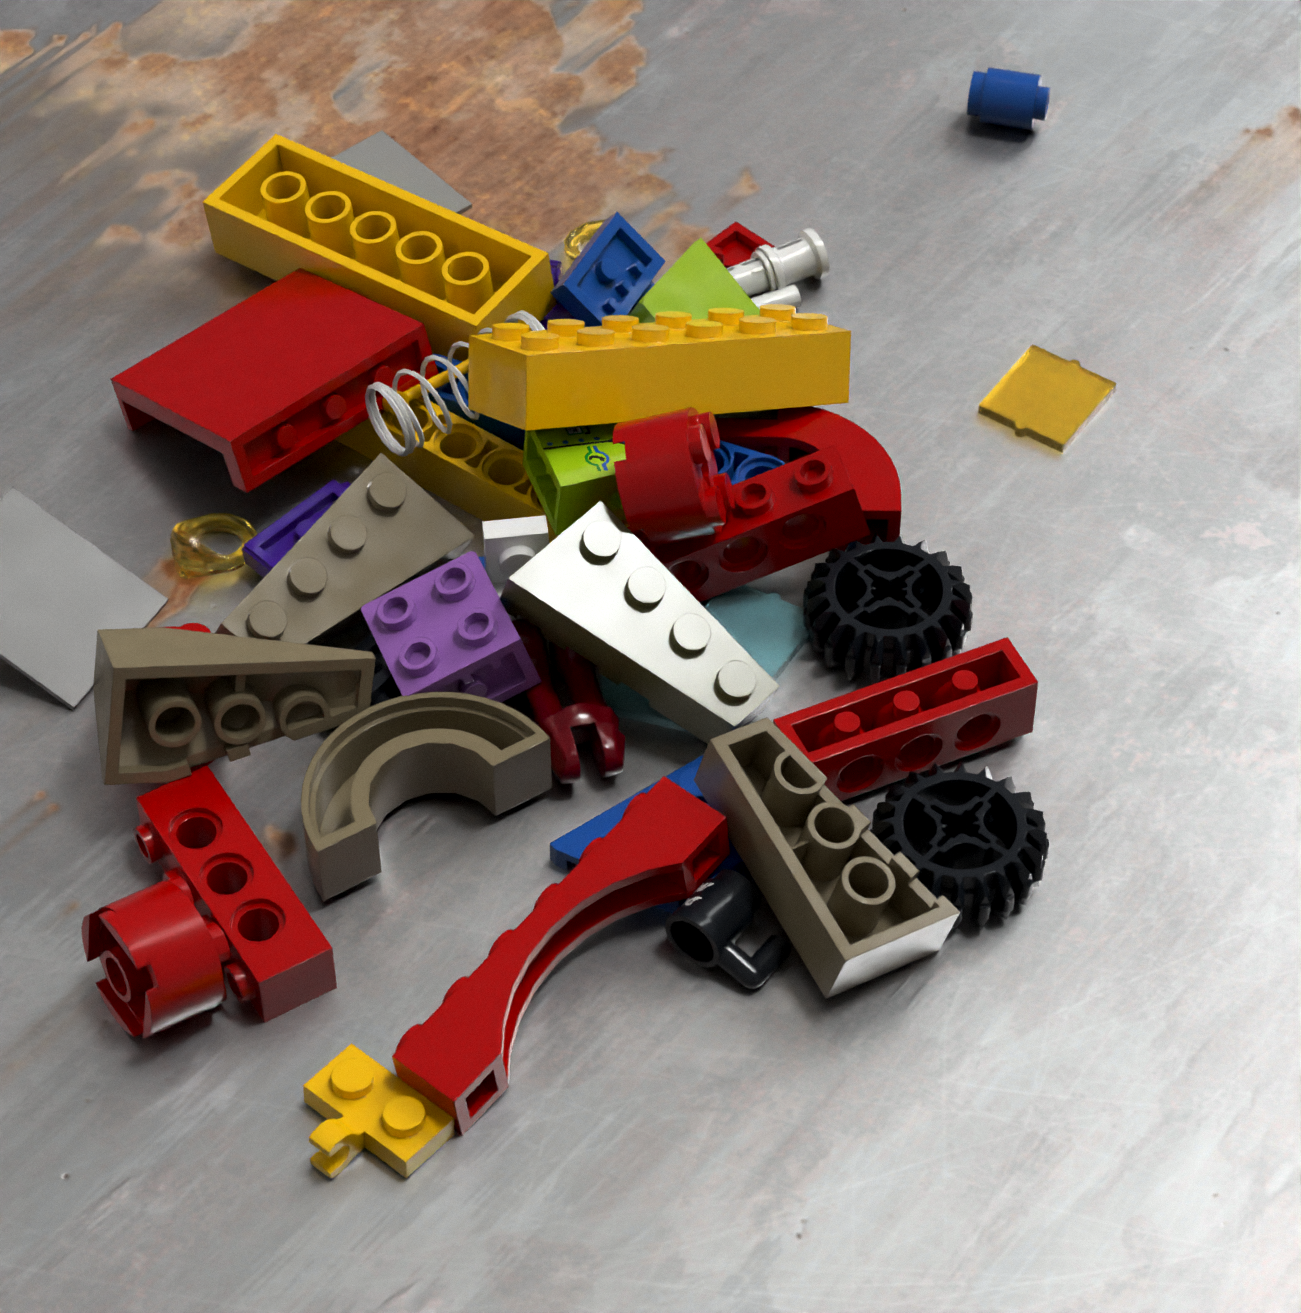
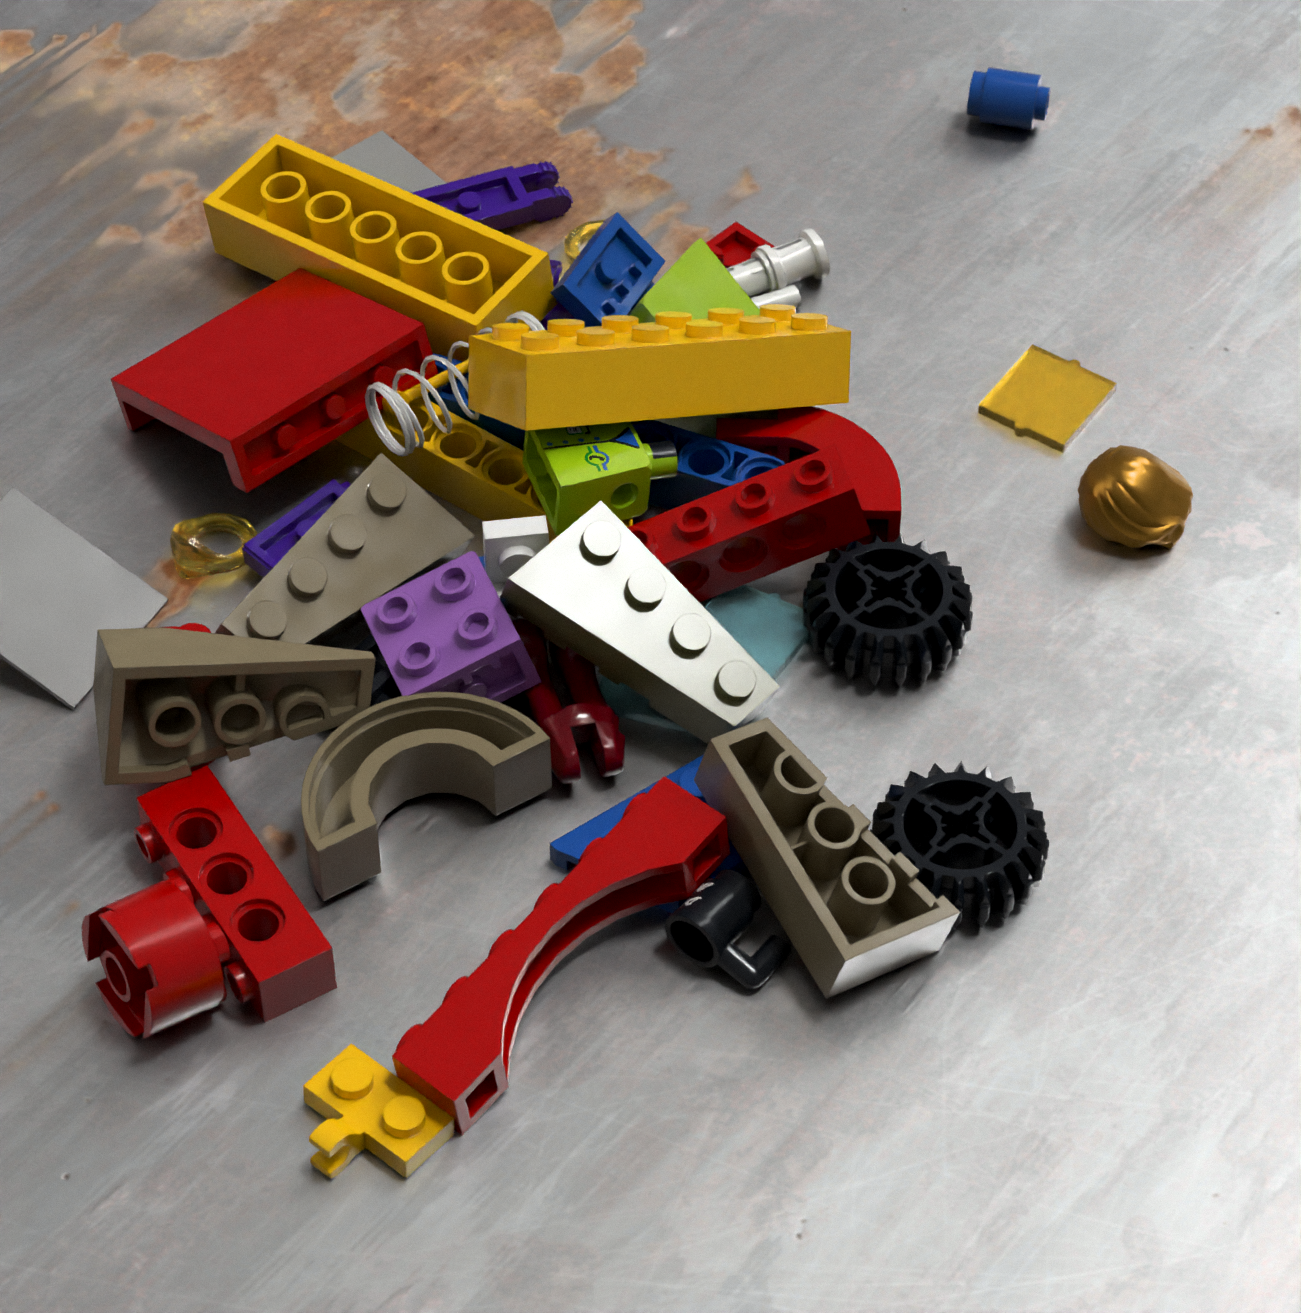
red brick [613,407,735,548] -> none
red brick [773,637,1038,801] -> none
none -> dark purple hinge [412,161,573,230]
none -> pearl gold hair [1077,445,1193,549]

